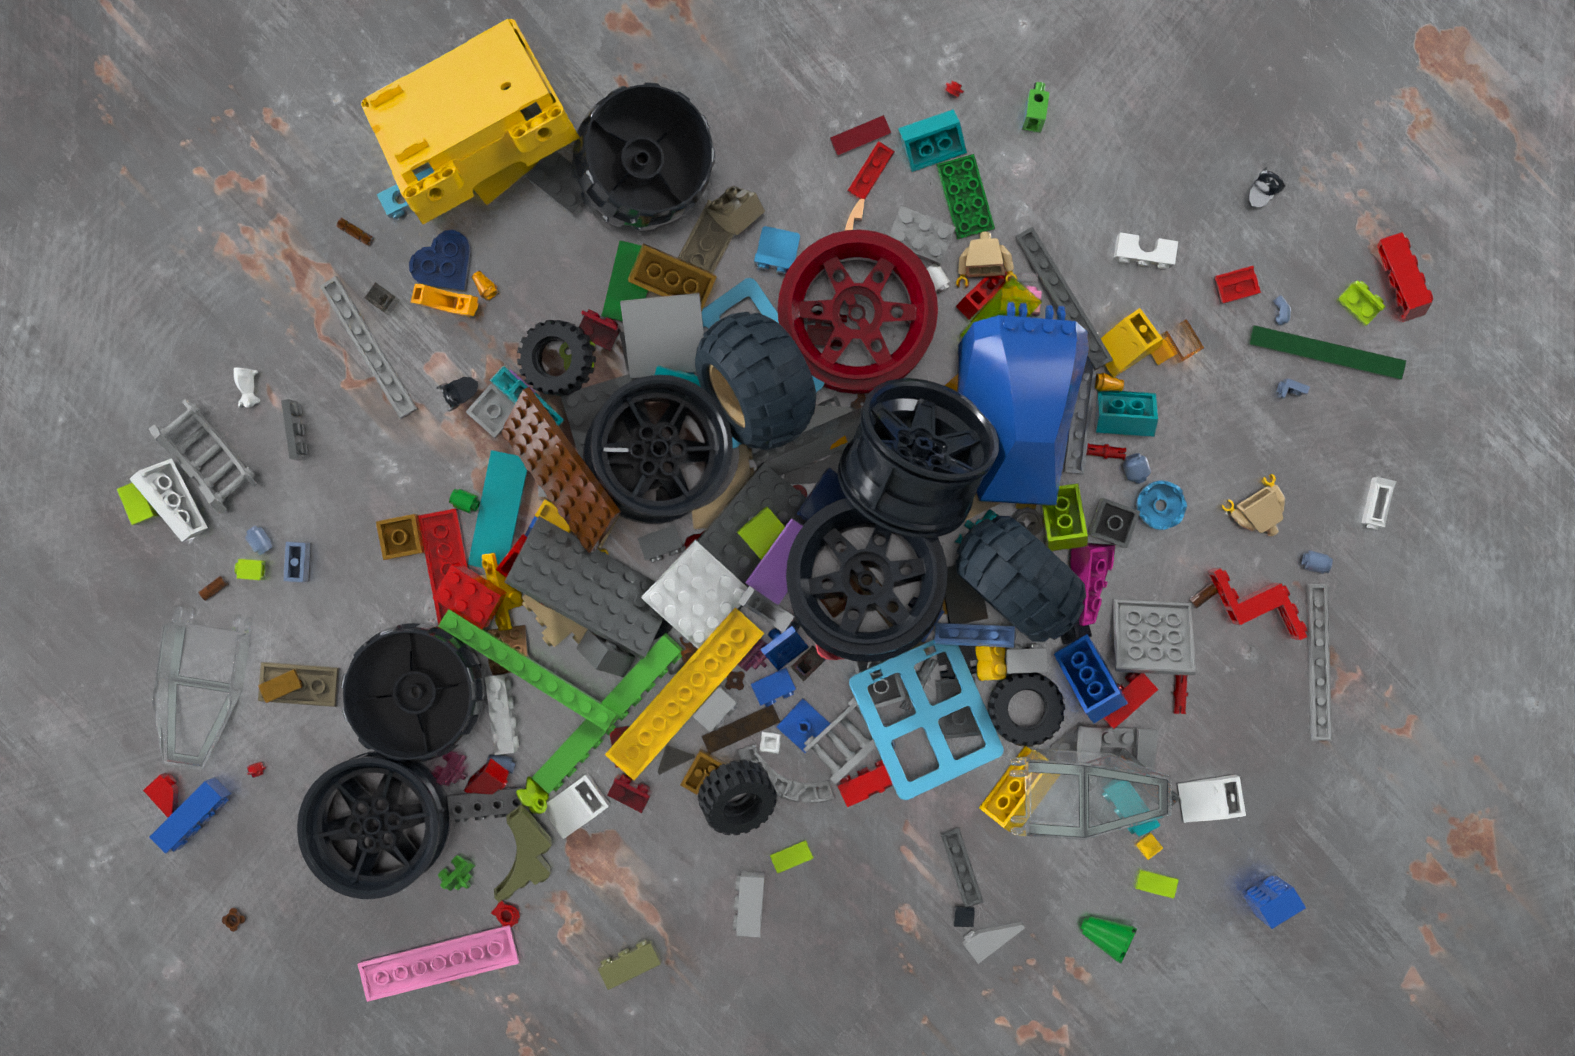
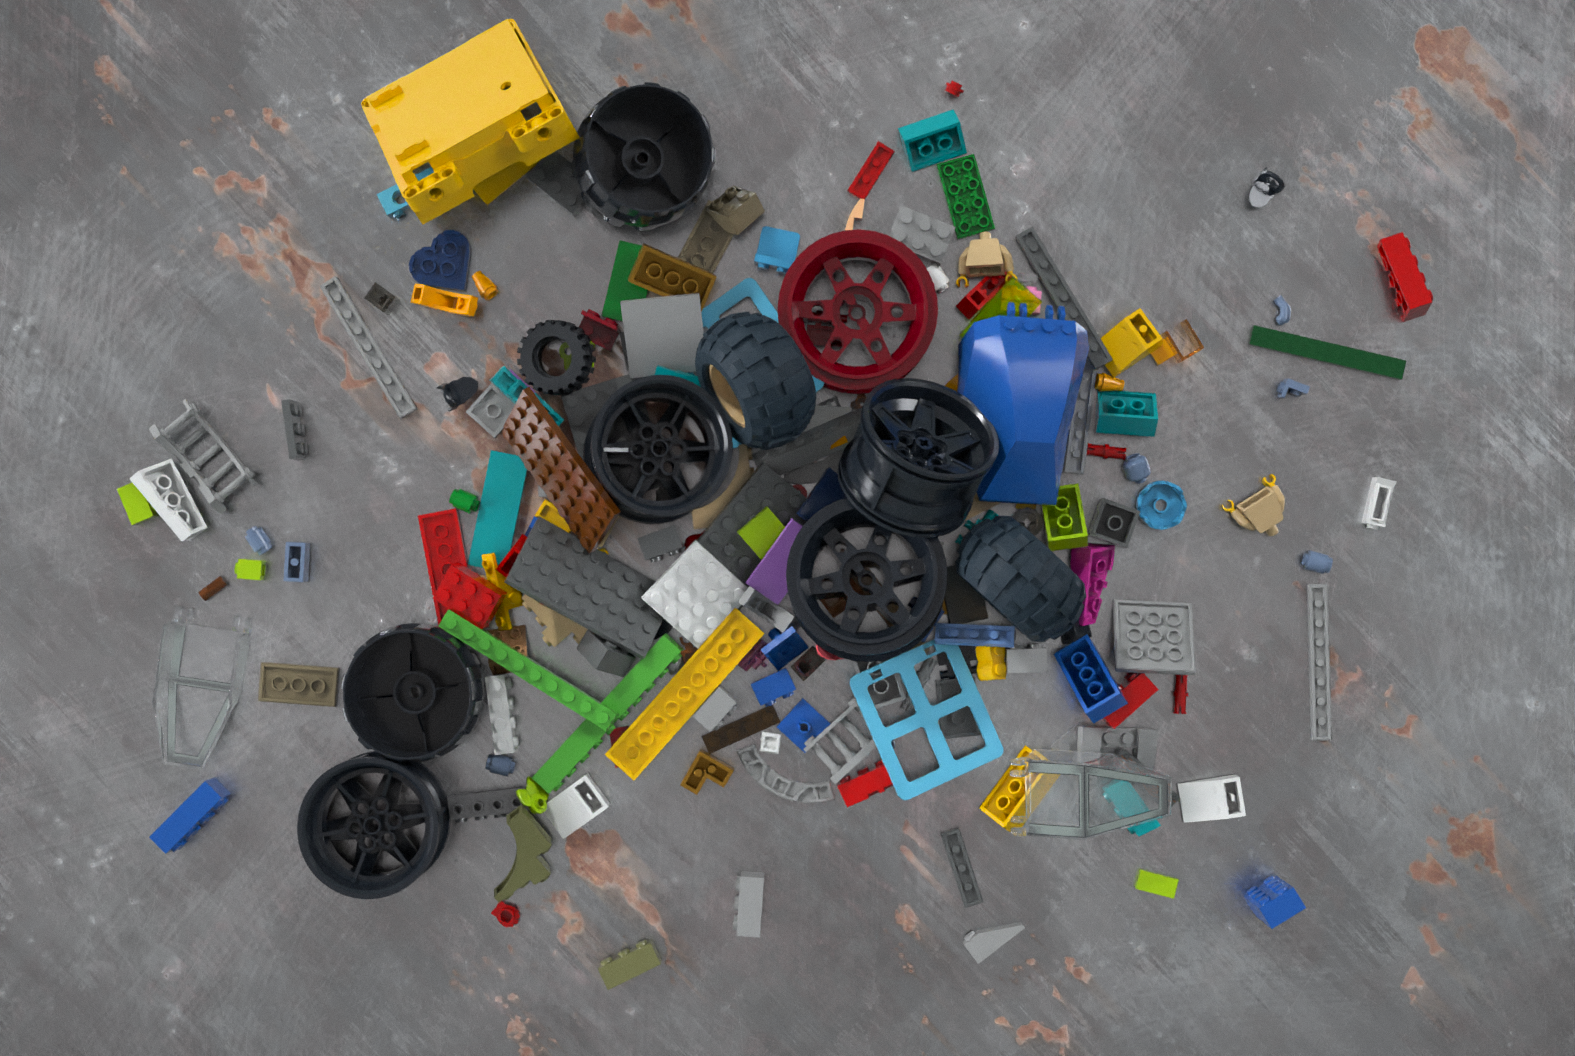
red slope [143,773,179,818] -> none
reddish brown plate [222,908,245,932] -> none
white animal [234,368,260,408] -> none
red plate [247,762,266,778] -> none
pearl gold tile [258,669,303,703] -> none
reddish brown axle [336,218,373,245] -> none
bright pink plate [358,925,520,1002] -> none
pearl gold brick [376,514,425,560] -> none
clear pink hips [432,751,467,787] -> none
bright green hips [438,855,475,891] -> none
red slope [464,759,509,794] -> none
dark red bracket [607,773,652,813] -> none
clear smoke slope [657,744,695,775] -> none
black tyre [698,760,777,835] -> none
reddish brown plate [725,671,745,690] -> none
lime tile [770,840,813,874] -> none
dark red tile [830,115,891,157] -> none
black tile [954,907,975,927] -> none
black tyre [988,672,1065,747] -> none
bright green torso [1022,82,1049,133] -> none
green cone [1080,916,1137,964] -> none
white arch [1114,233,1178,269] -> none
yellow tile [1135,832,1163,860] -> none
reddish brown piece [1189,583,1218,609] -> none
red bracket [1207,568,1308,640] -> none
red plate [1214,266,1261,304] -> none
lime bracket [1337,280,1386,326] -> none

